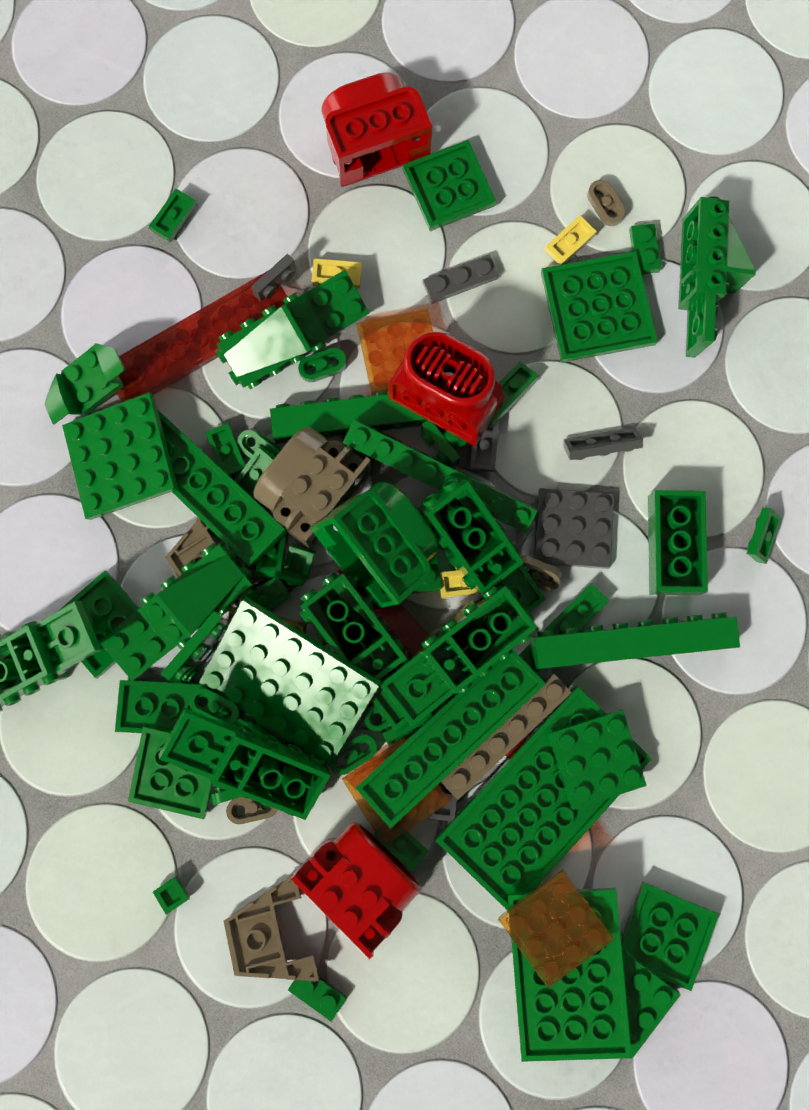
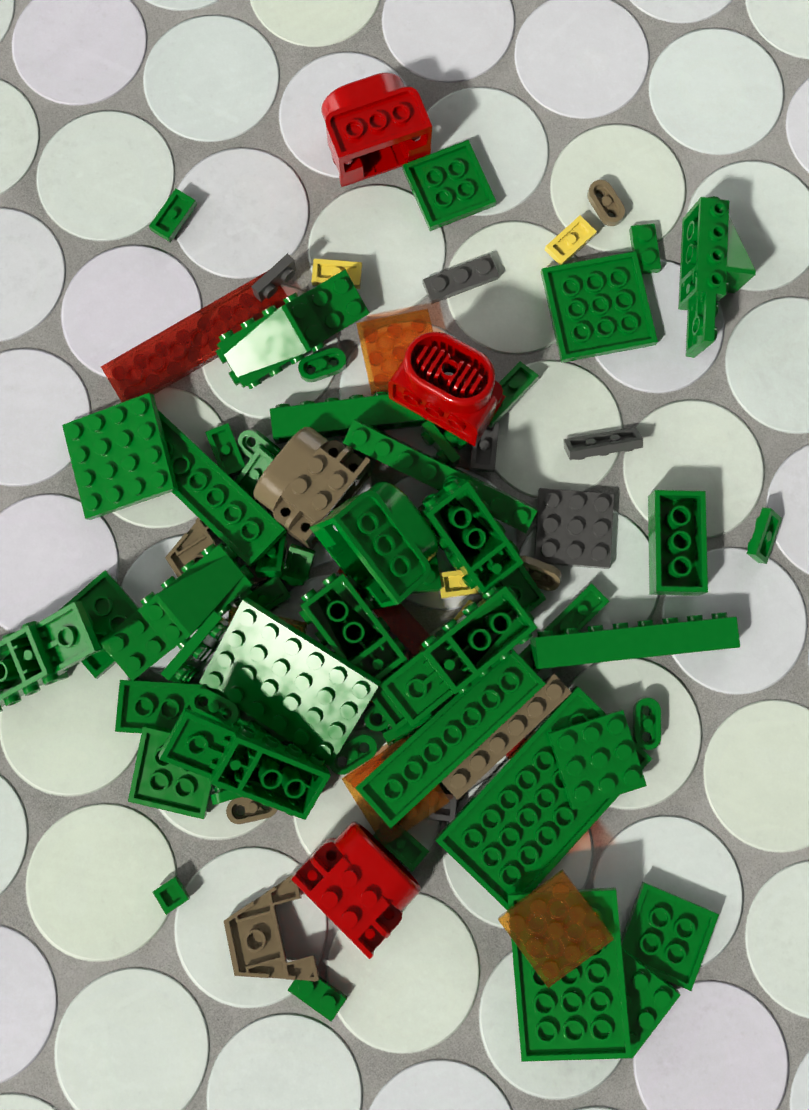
green piece [45,343,125,425] -> none
none -> green plate [633,698,661,750]

